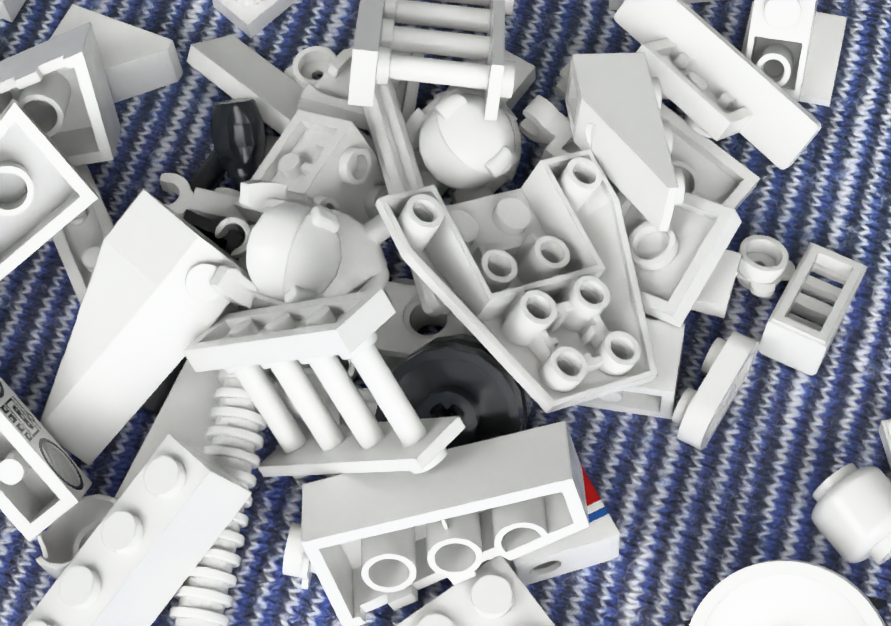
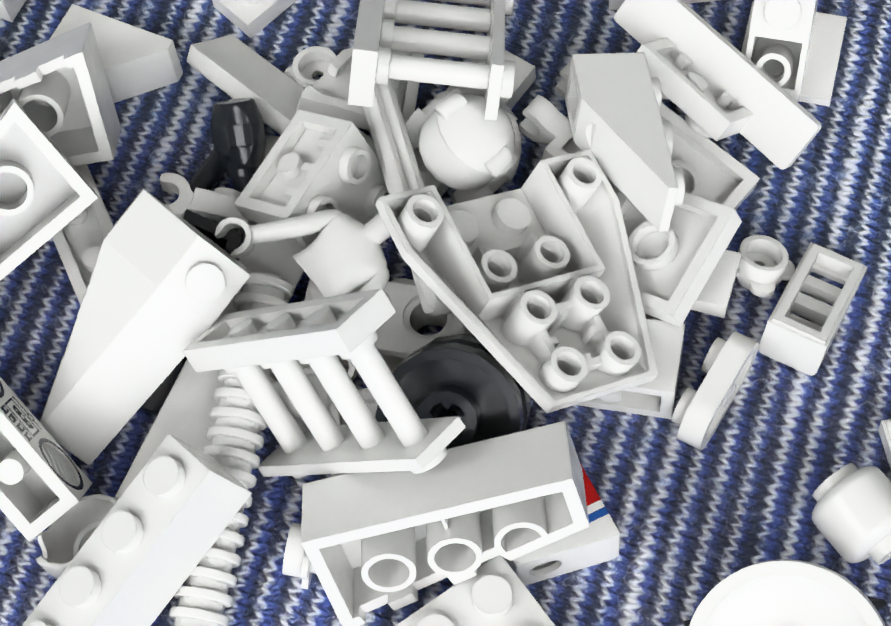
white helmet [209,180,342,308] -> none

